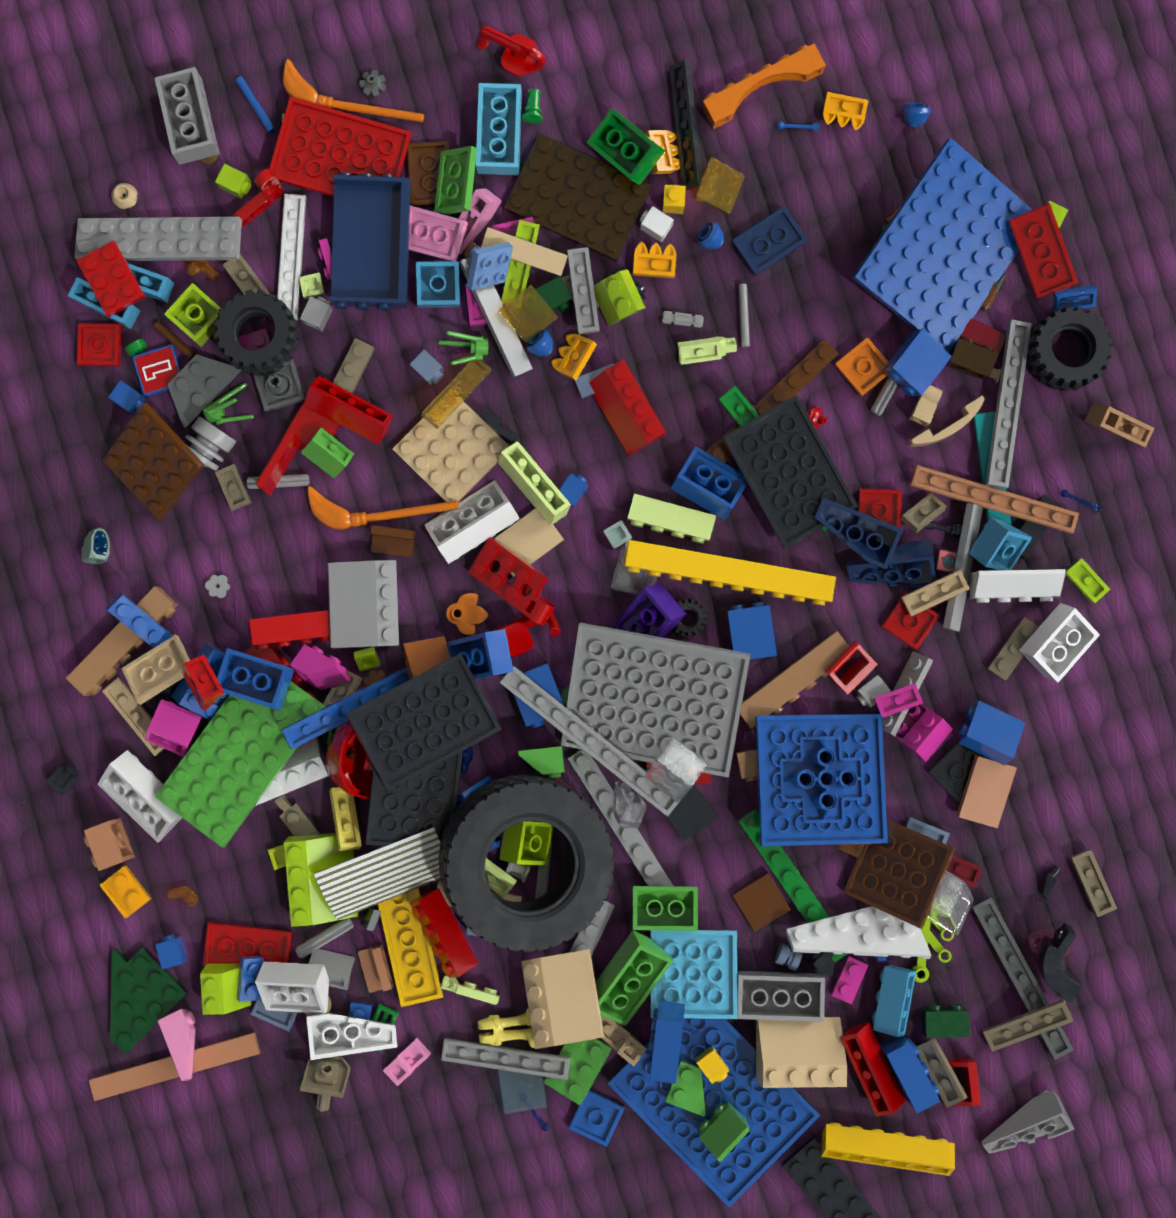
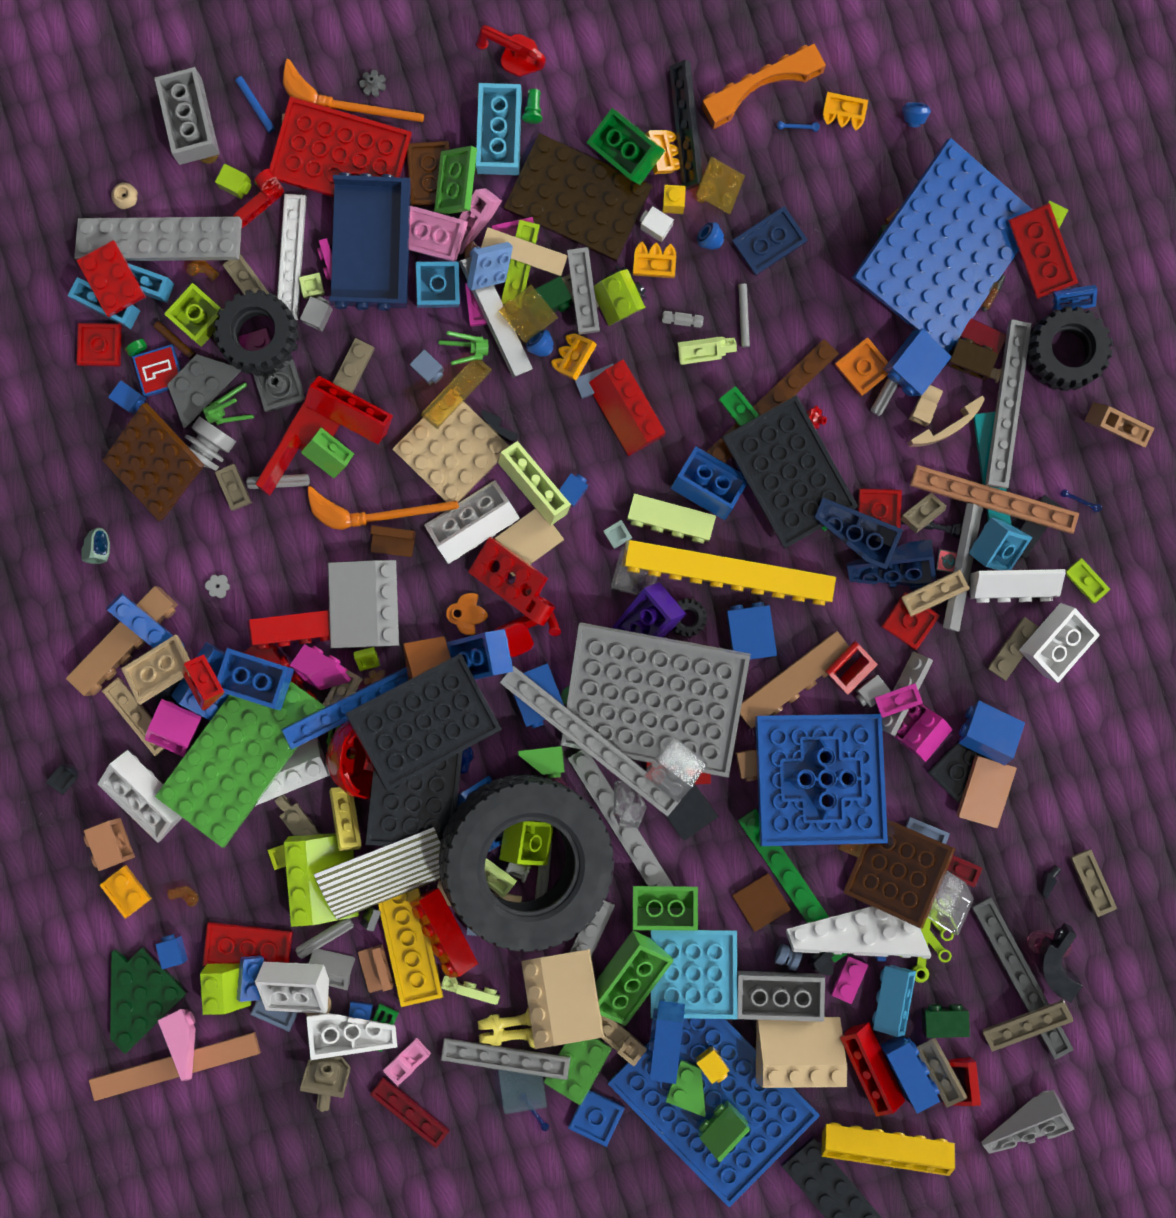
none -> dark red tile [369,1076,450,1148]

